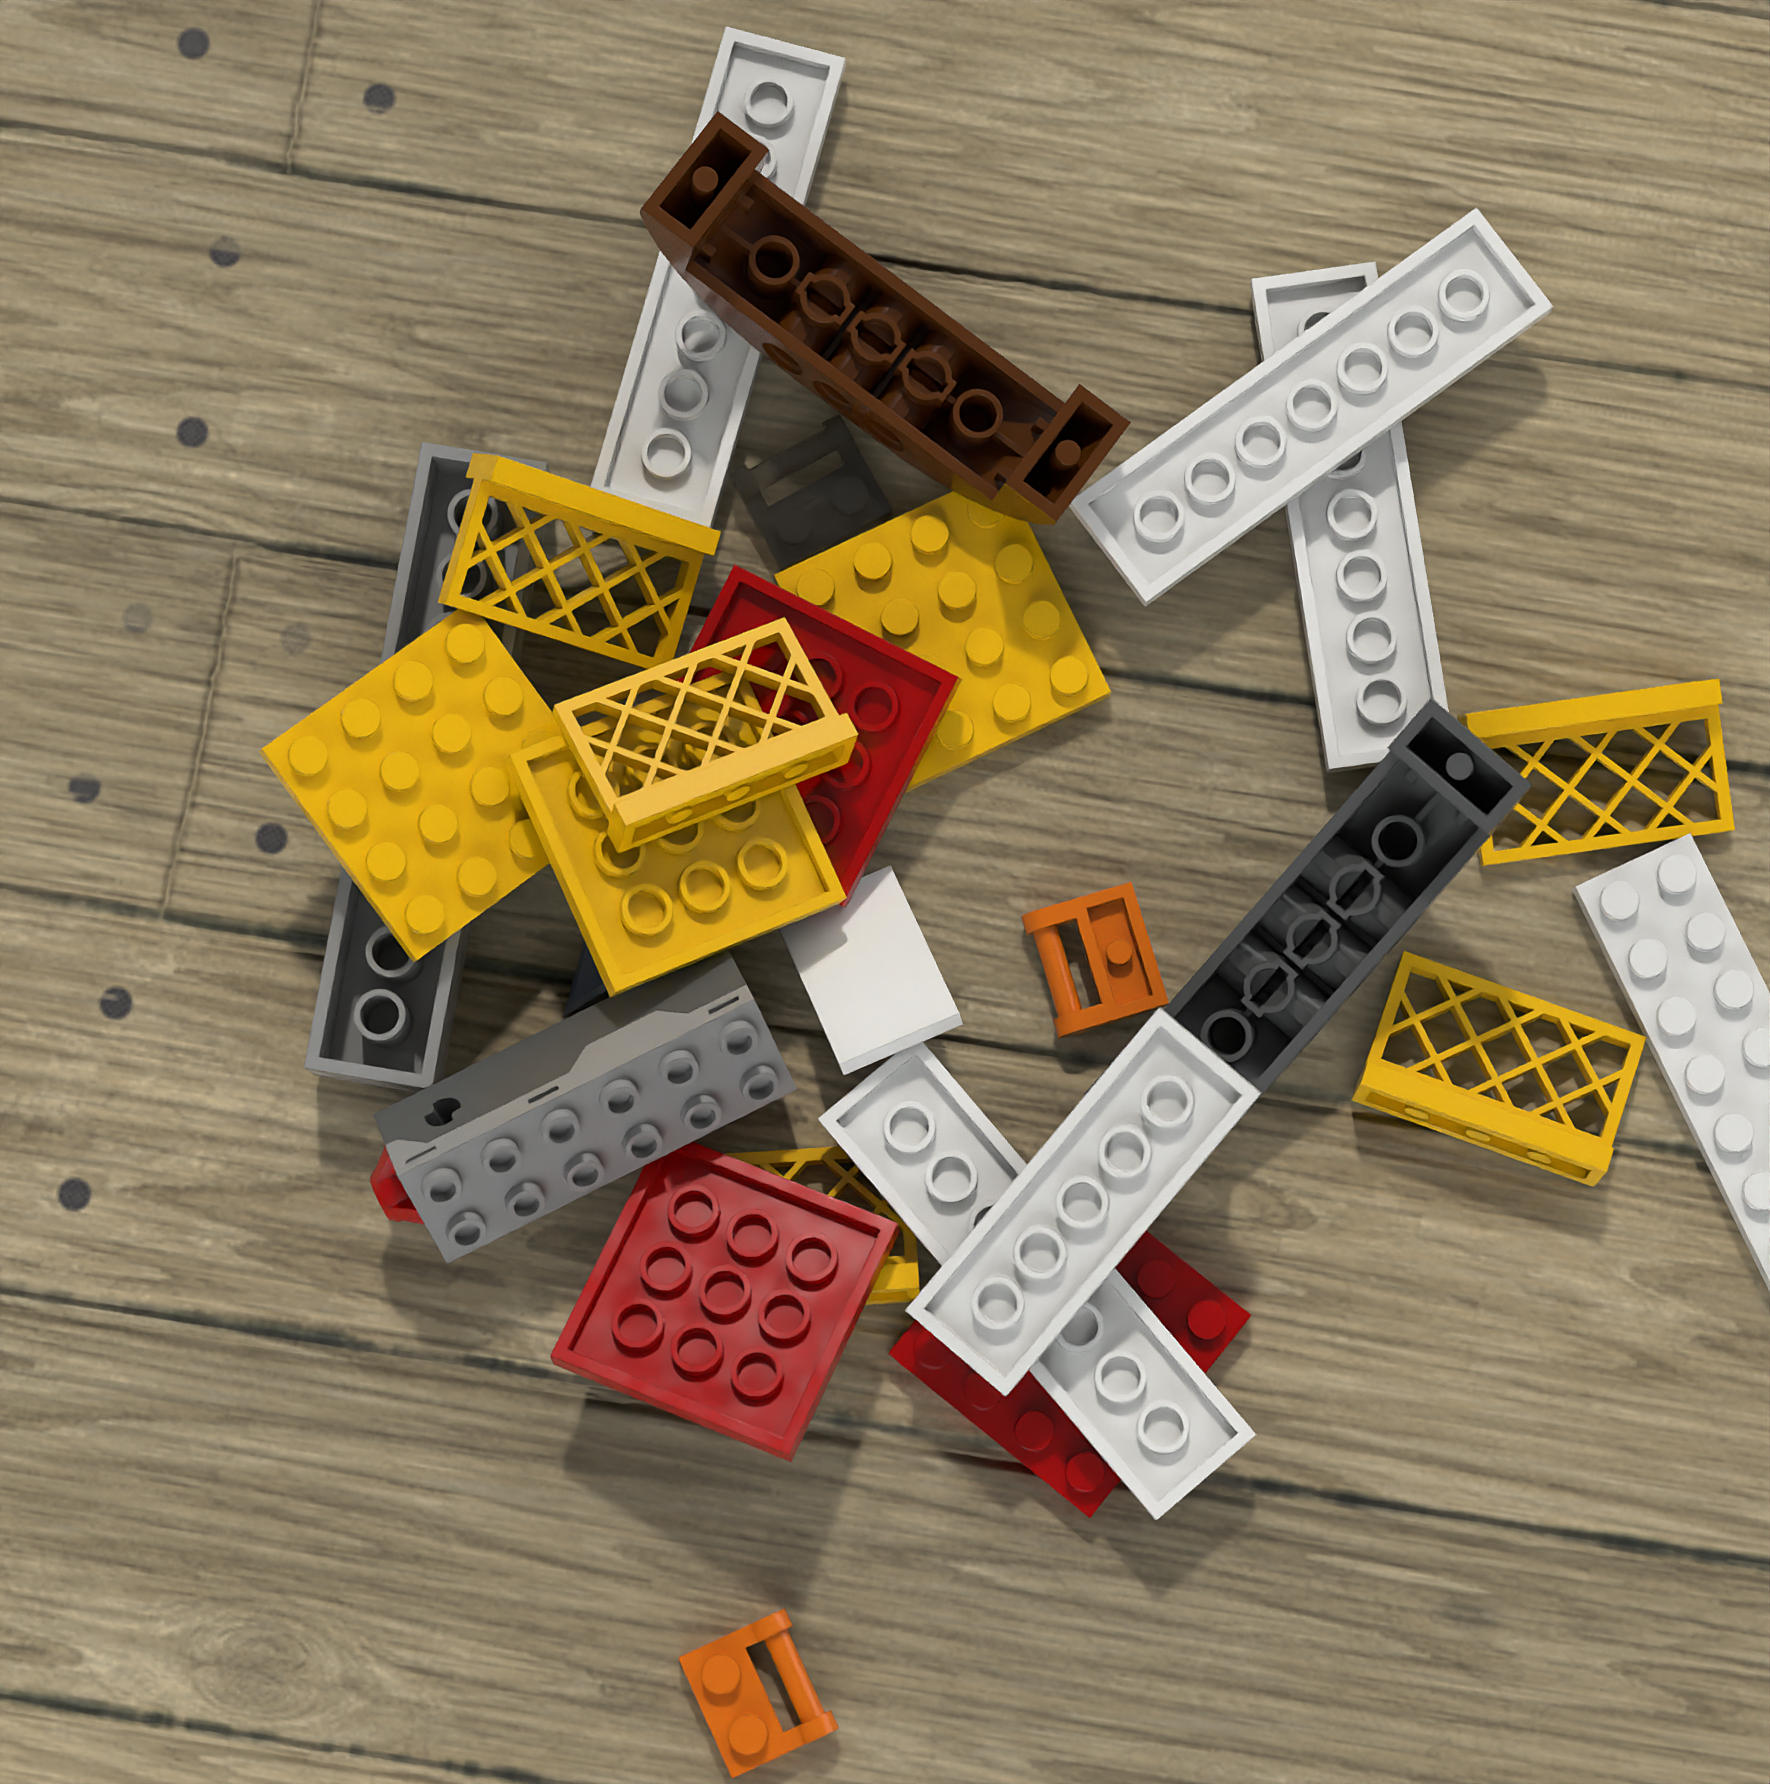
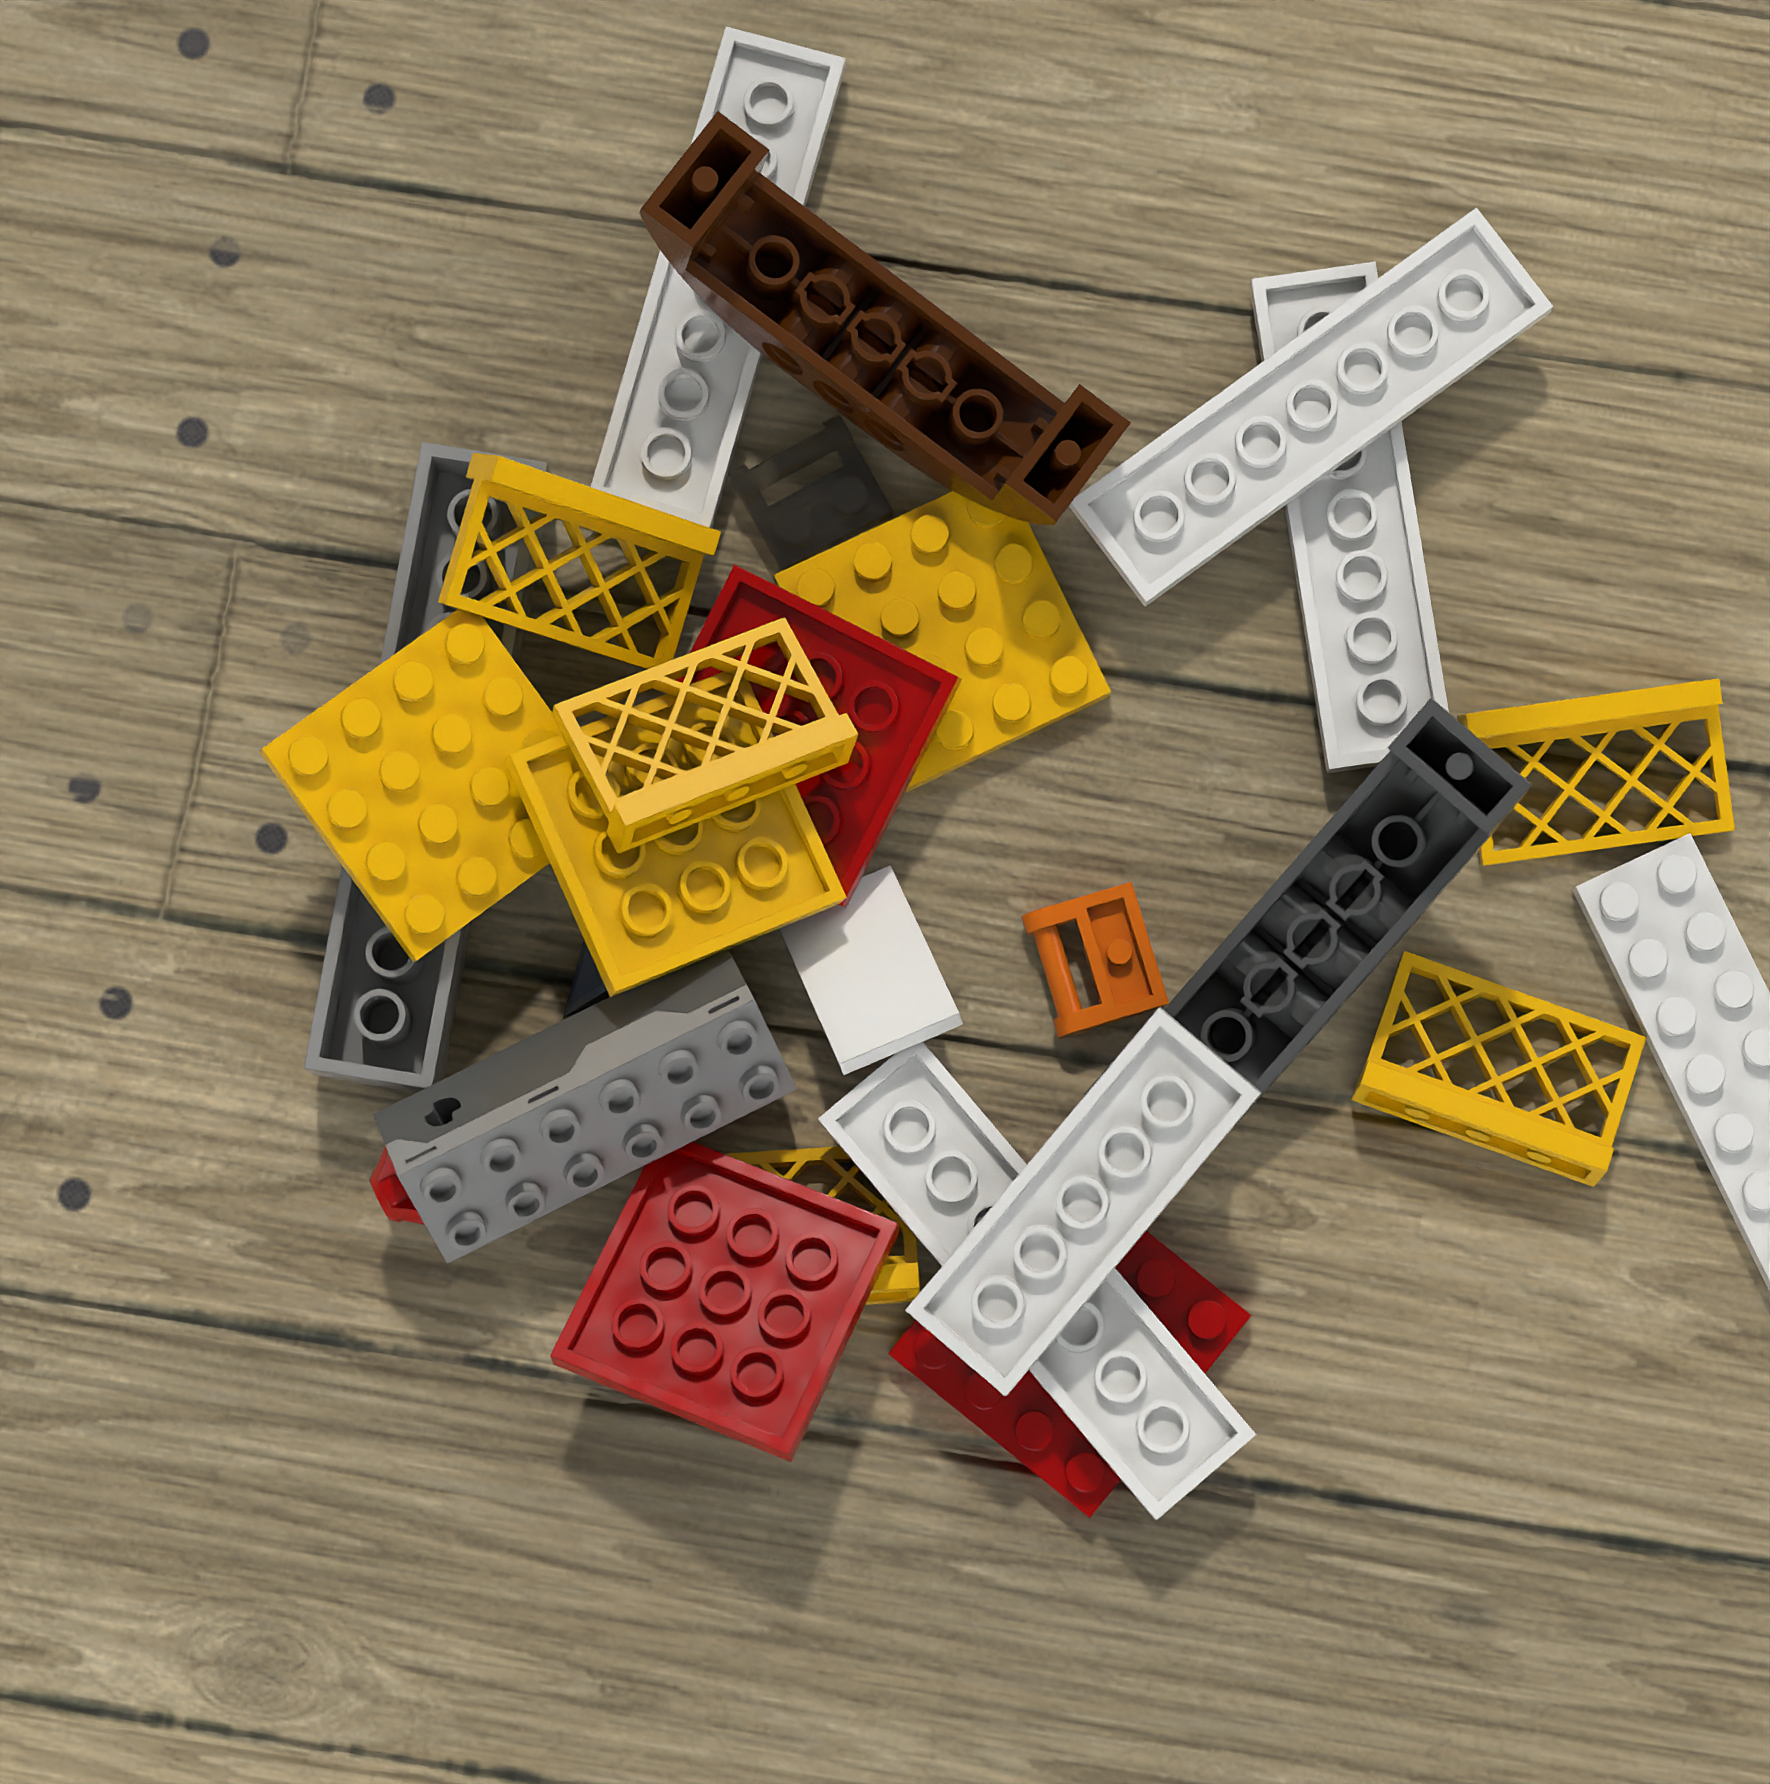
orange plate [678,1608,839,1778] -> none

